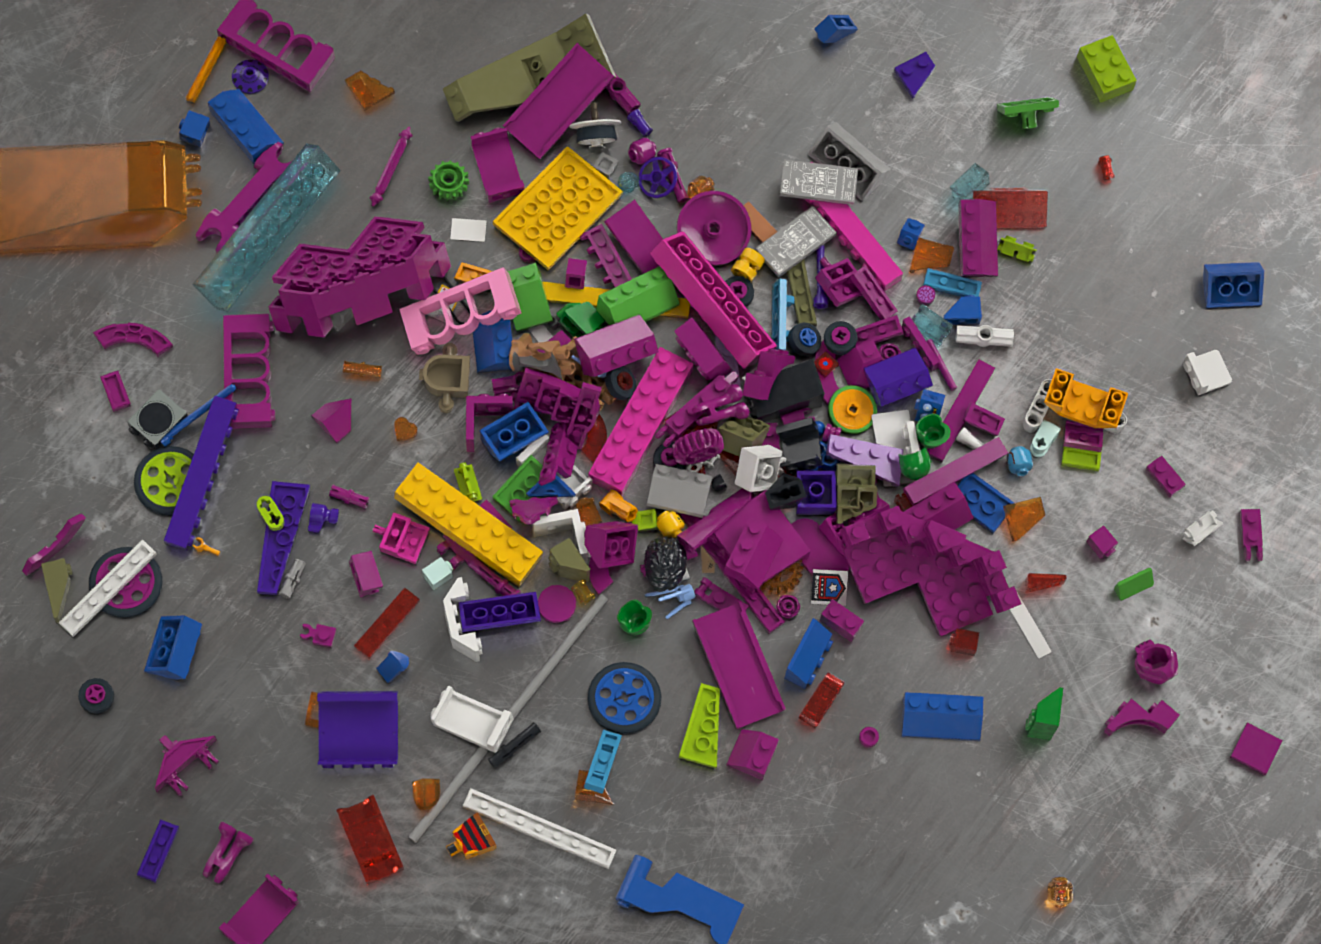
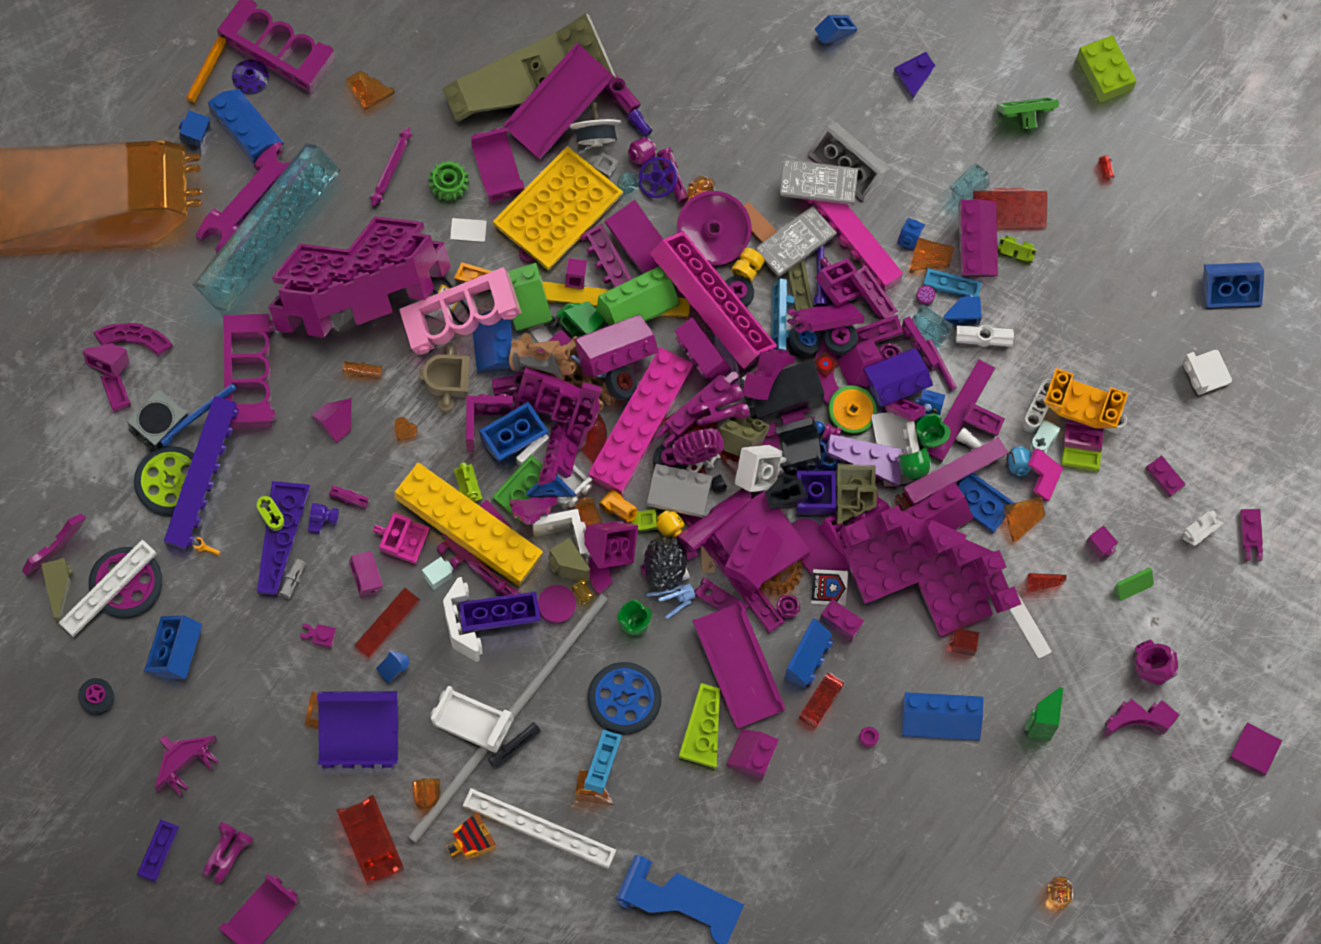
none -> magenta slope [82,343,130,377]
none -> magenta tile [787,302,864,333]
none -> magenta plate [885,398,926,421]
none -> dark pink tile [1028,449,1063,501]

